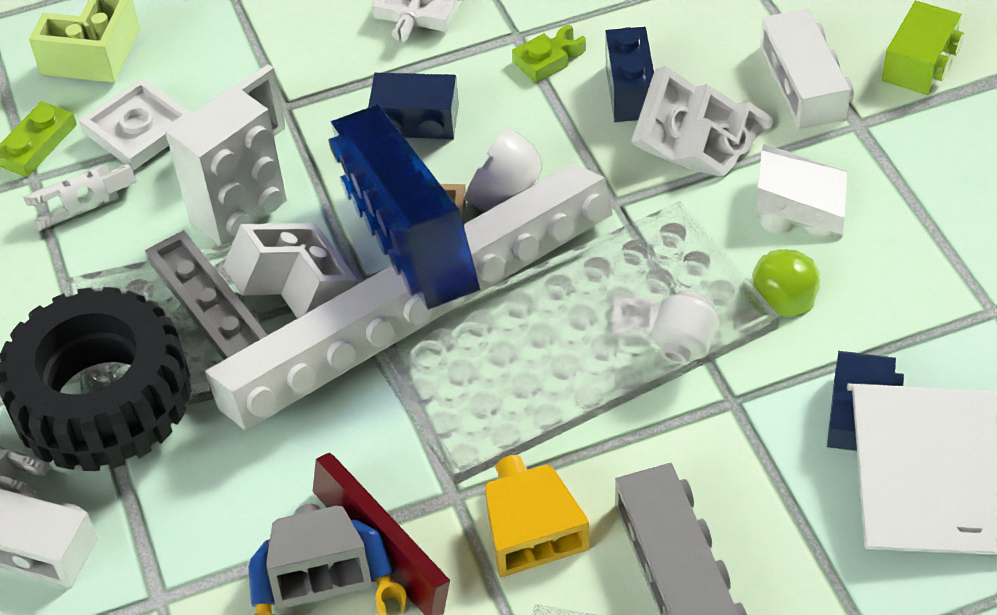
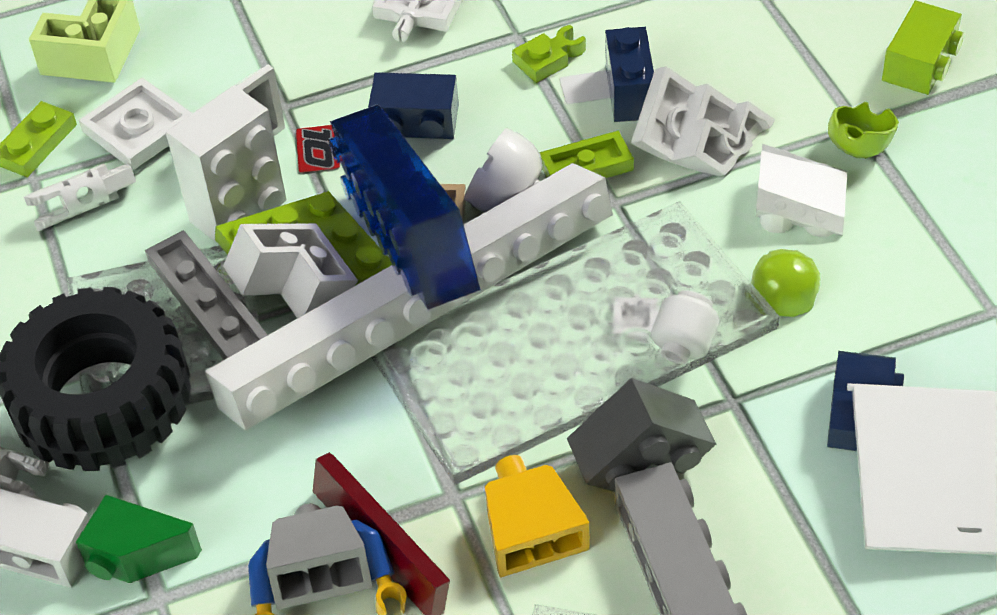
white brick [760,8,854,129] -> none
none -> green slope [76,495,202,583]
none -> lime plate [215,191,395,286]
none -> sticker [296,124,340,173]
none -> lime plate [539,130,634,178]
none -> white sticker [559,70,610,104]
none -> dark grey brick [566,378,717,492]
none -> lime hair [828,102,899,159]

